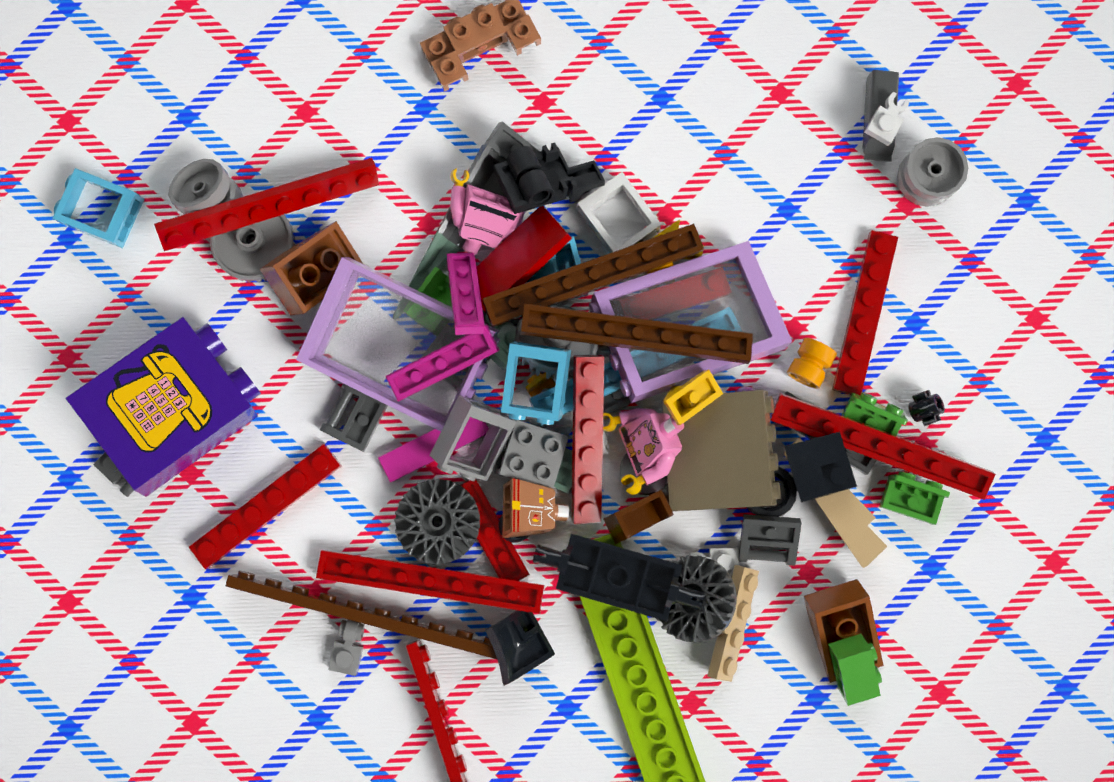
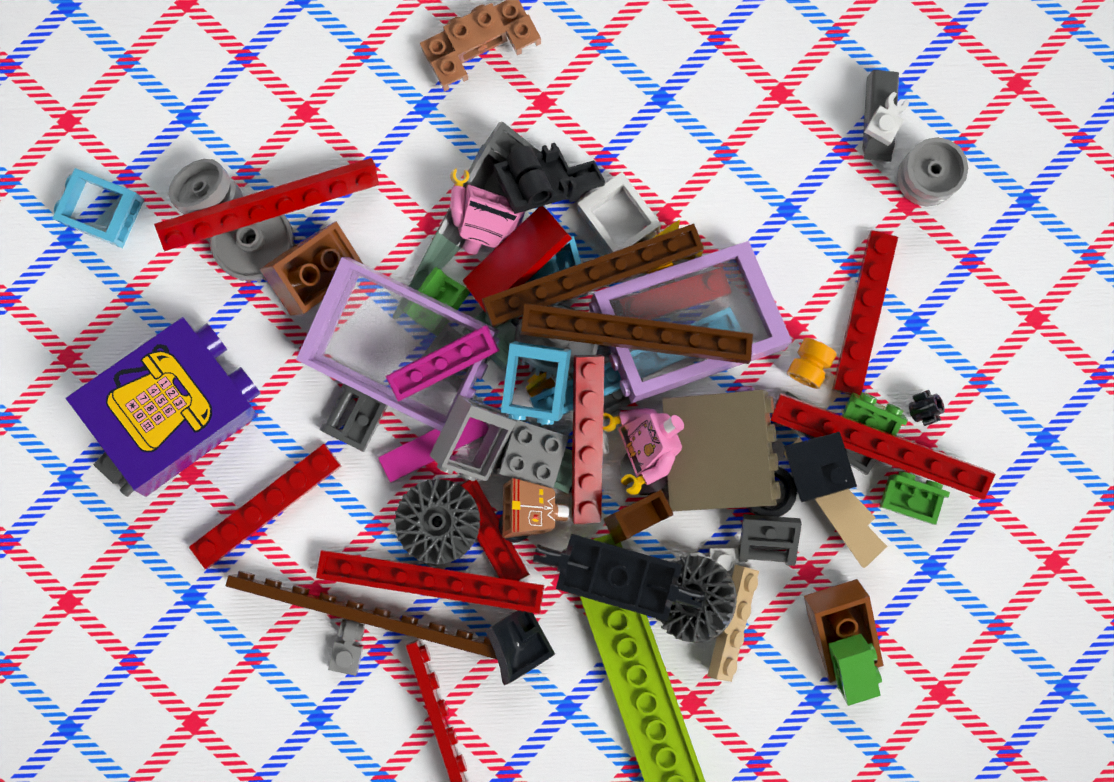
dark pink tile [447,253,485,335] -> none
yellow slope [663,369,723,425] -> none

